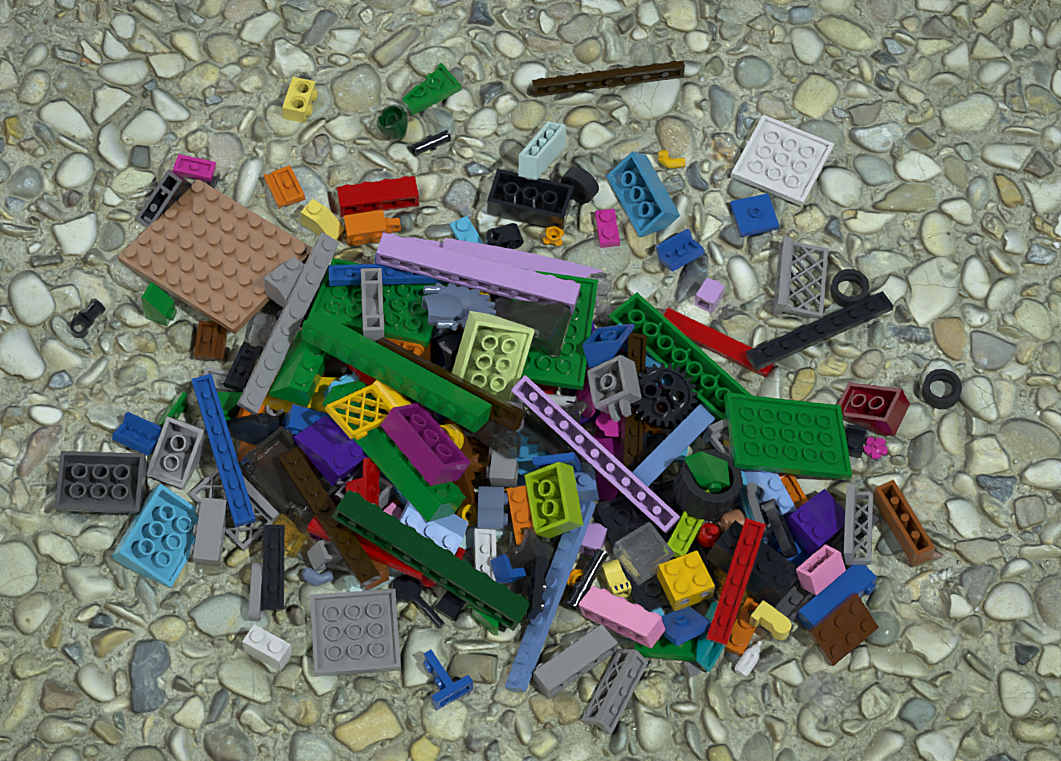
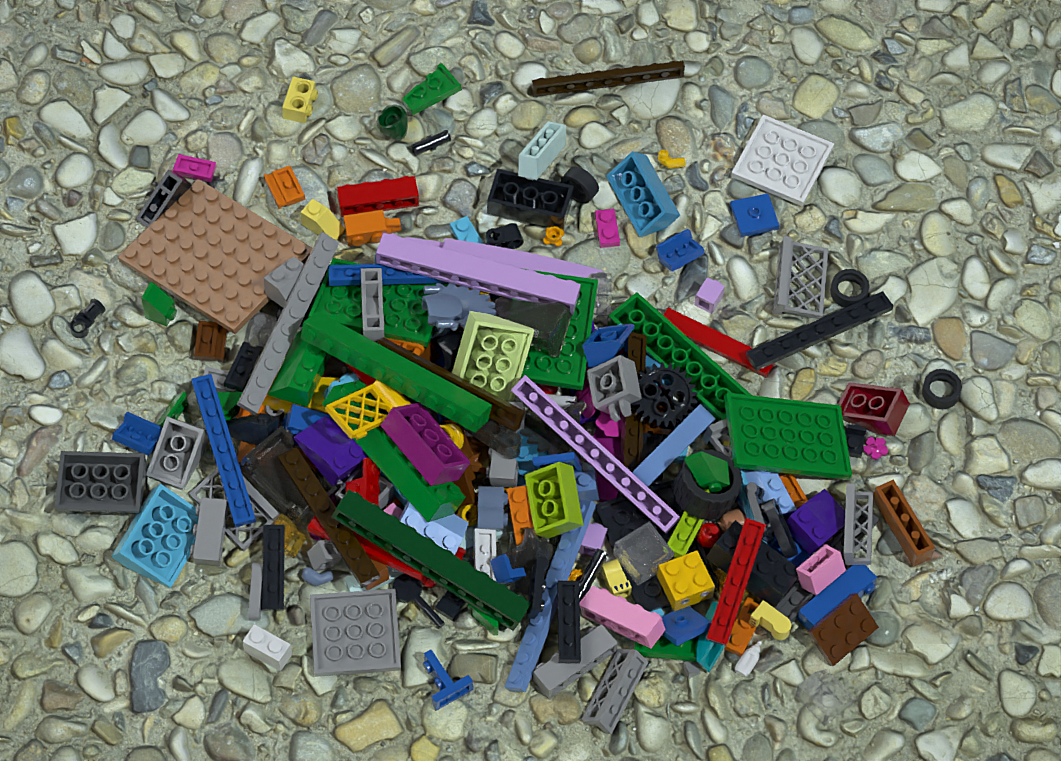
none -> black plate [557,580,581,663]

